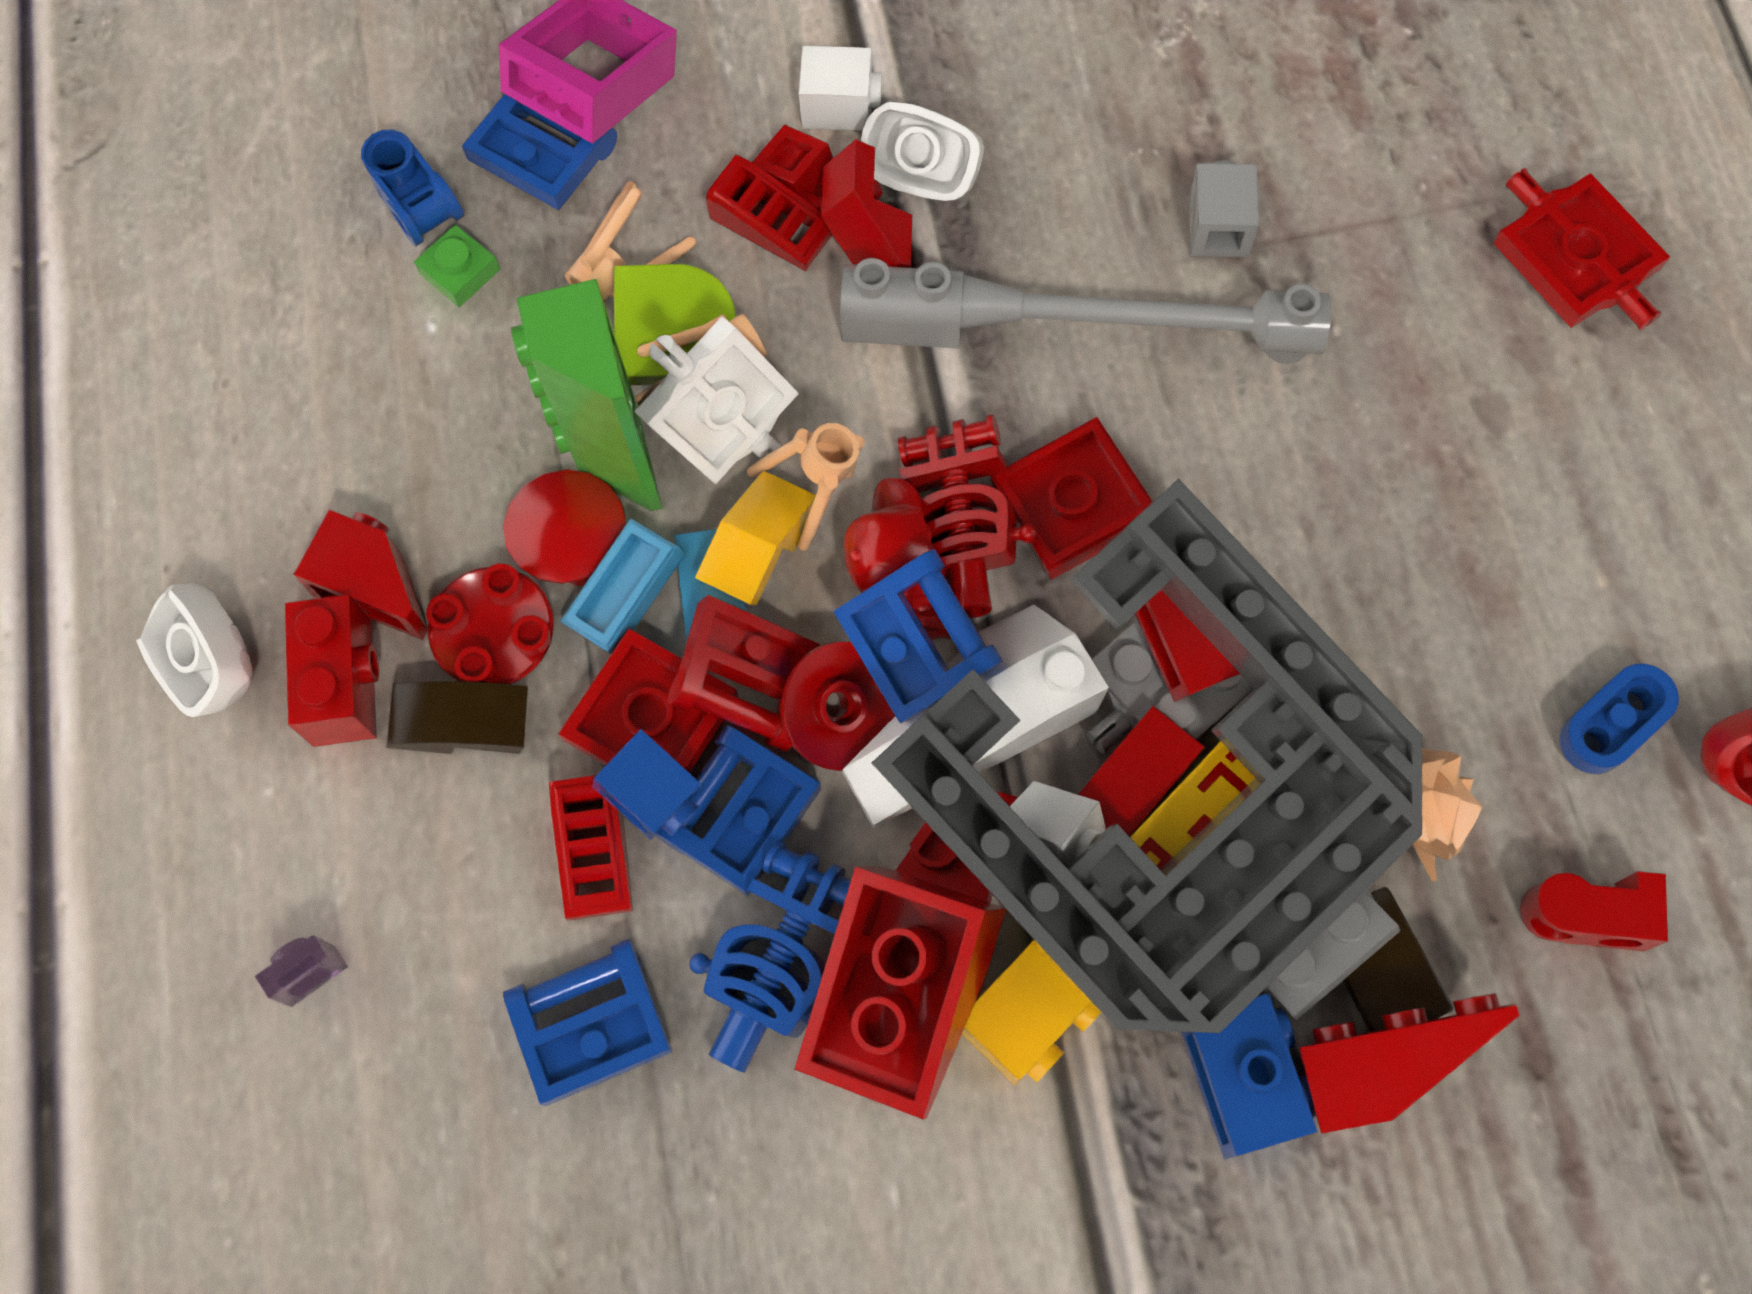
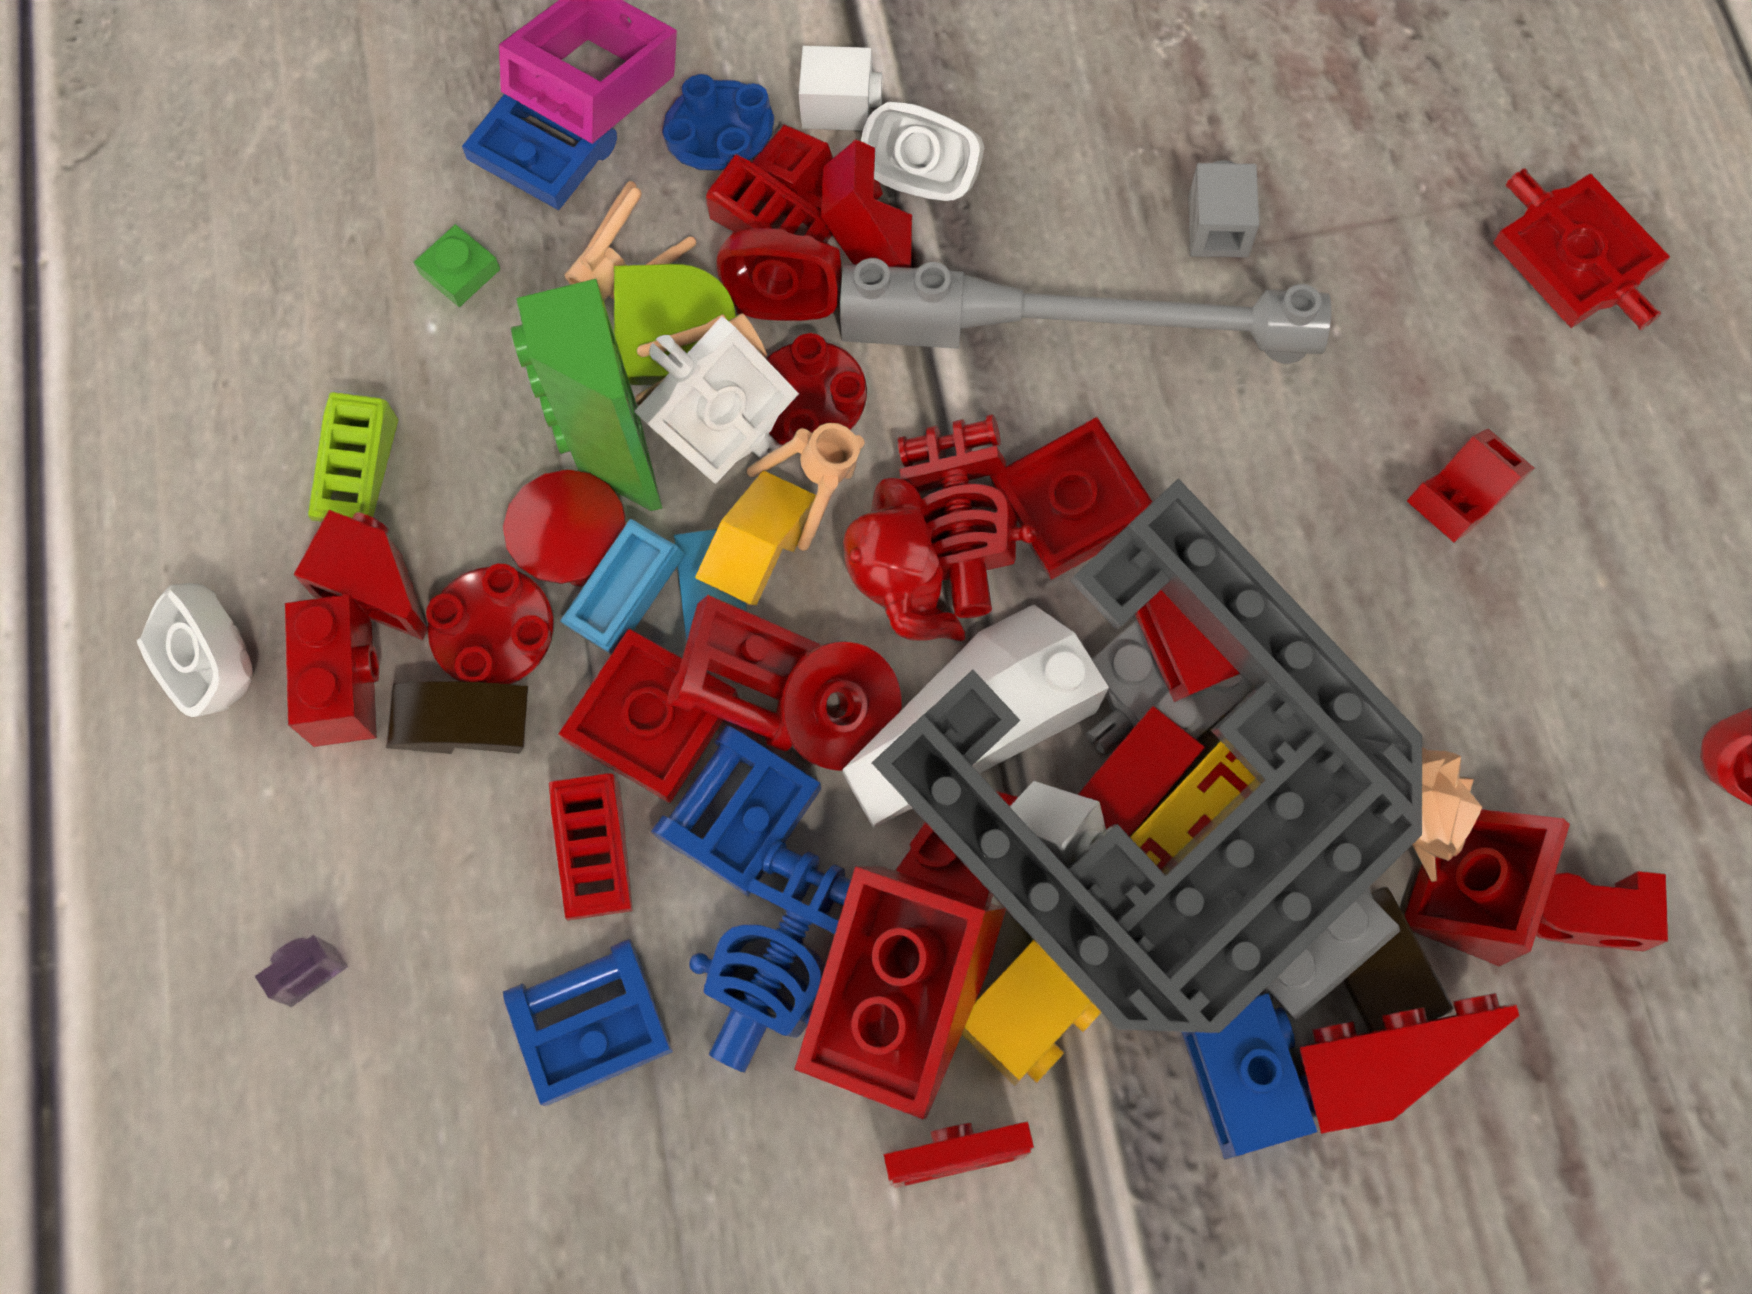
blue piece [361,129,465,247] -> none
blue brick [592,729,701,840] -> none
blue plate [833,549,1003,723] -> none
blue plate [1559,664,1679,774] -> none
none -> lime slope [308,392,399,522]
none -> blue dish [662,74,775,171]
none -> red piece [717,228,842,321]
none -> red dish [766,333,867,445]
none -> red plate [883,1121,1034,1188]
none -> red slope [1404,809,1570,967]
none -> red slope [1406,428,1535,543]

